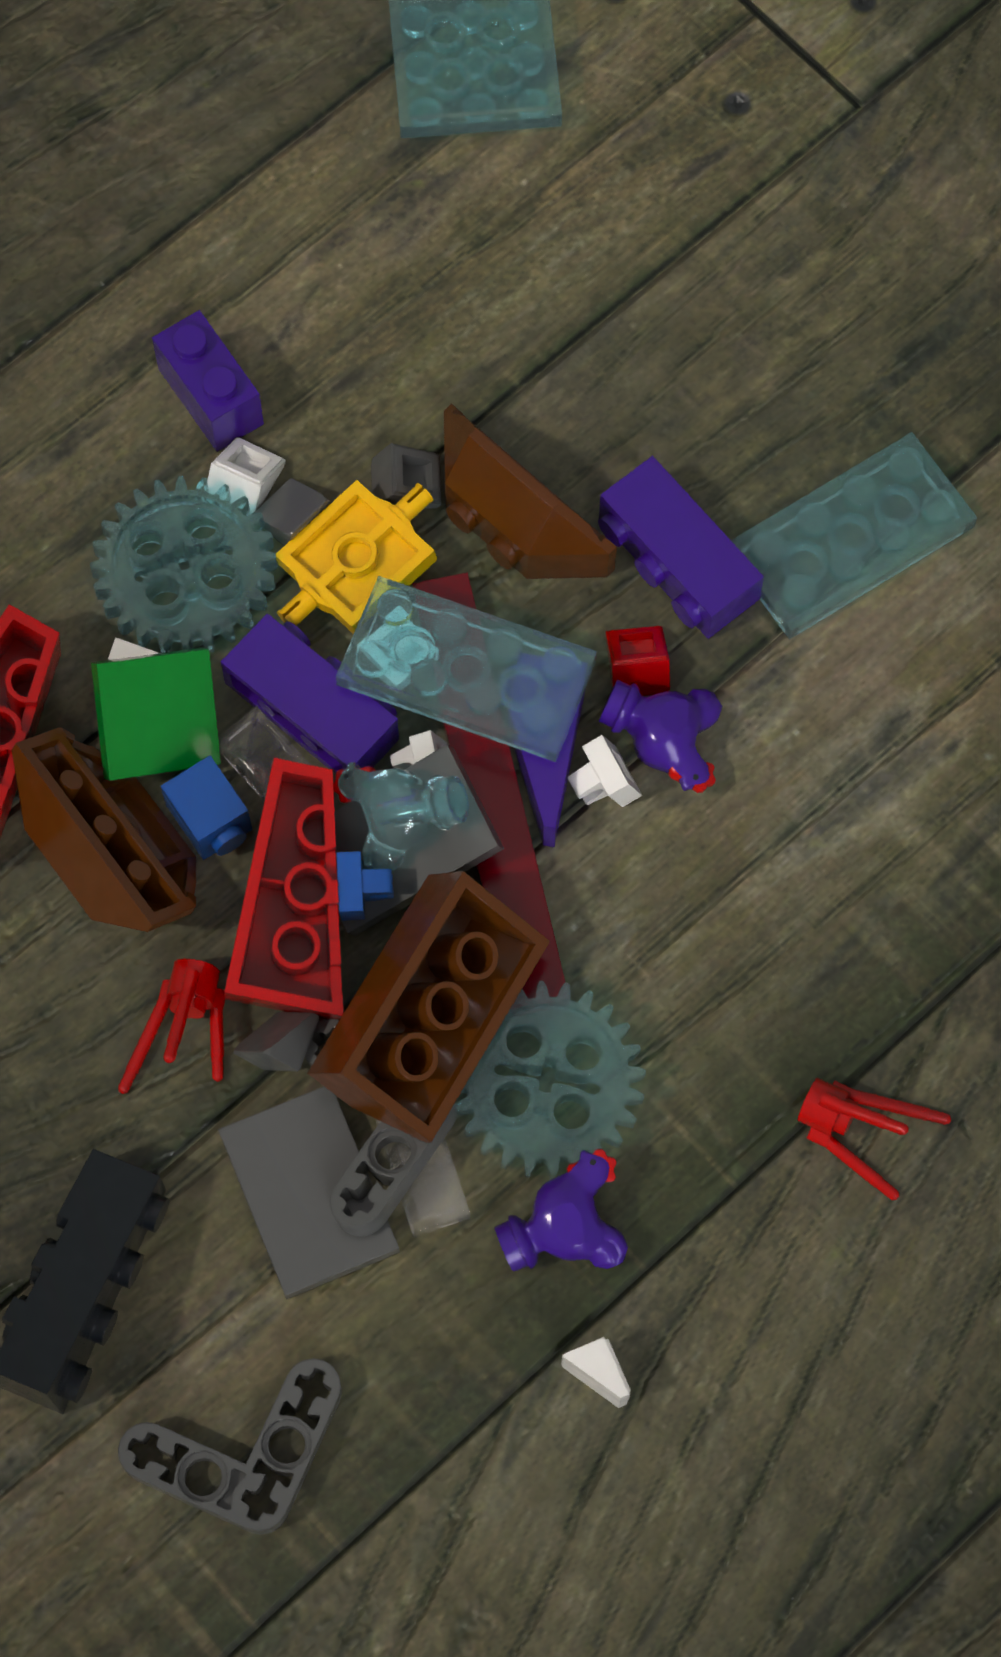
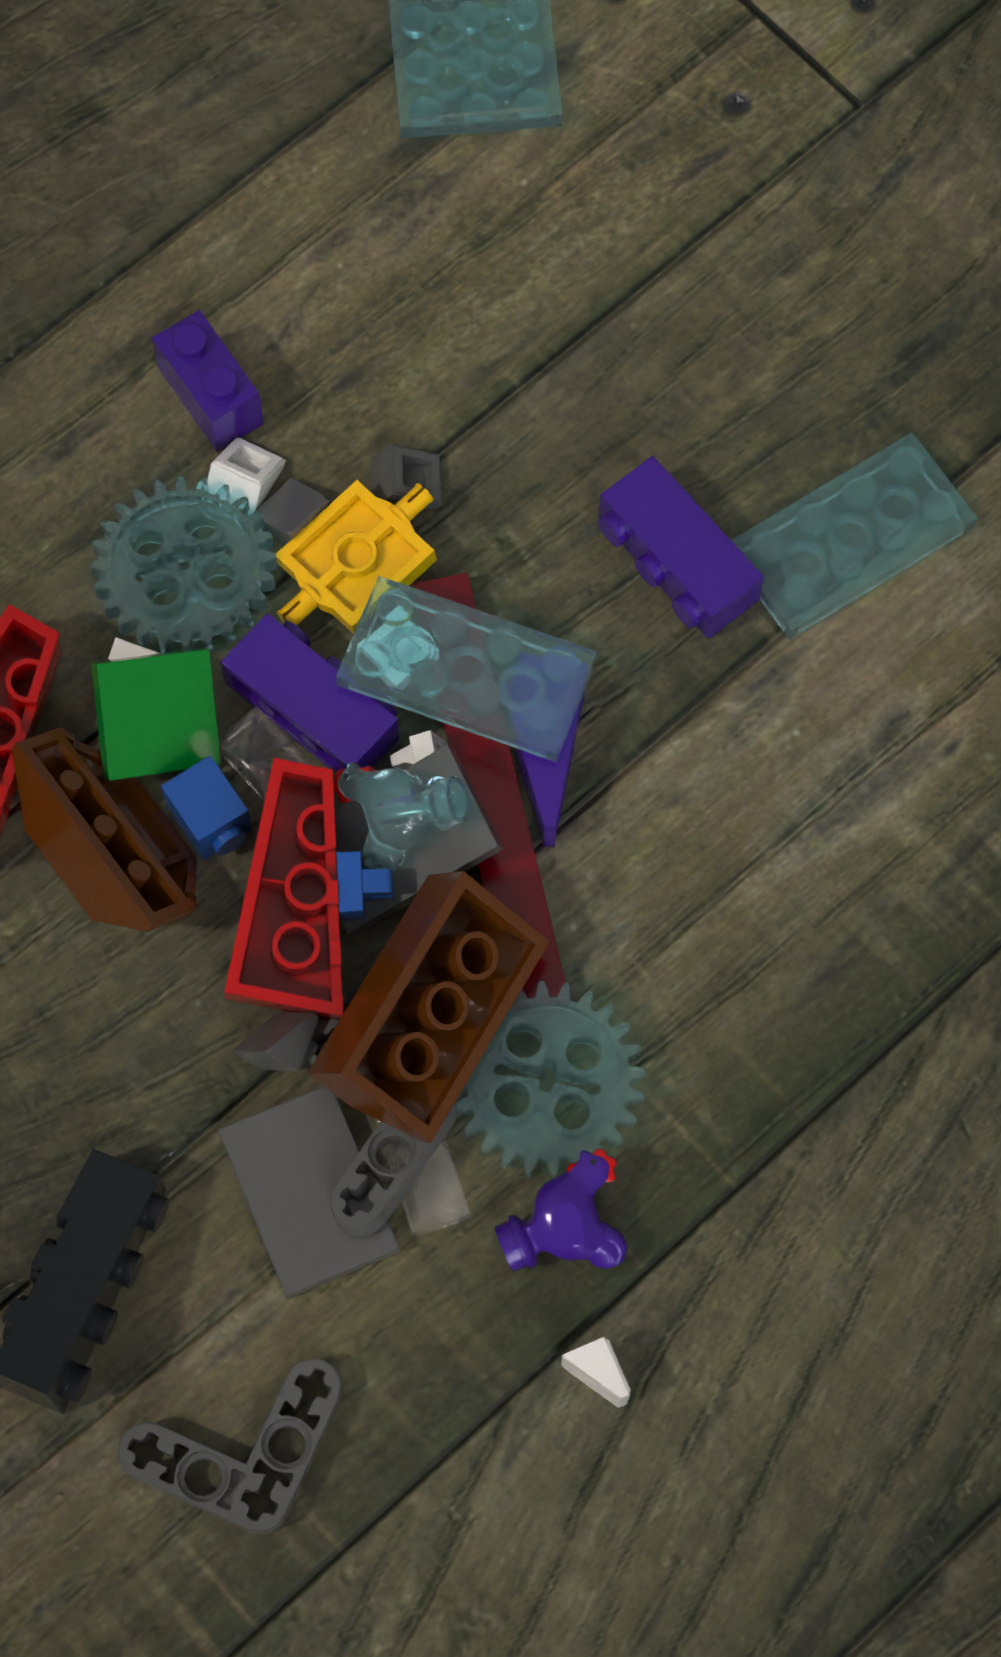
red plant [118,958,226,1094] -> none
reddish brown wedge [444,403,617,579] -> none
white tile [568,735,643,807] -> none
dark purple animal [598,679,723,793] -> none
red slope [606,626,670,696] -> none
red plant [797,1077,951,1200] -> none

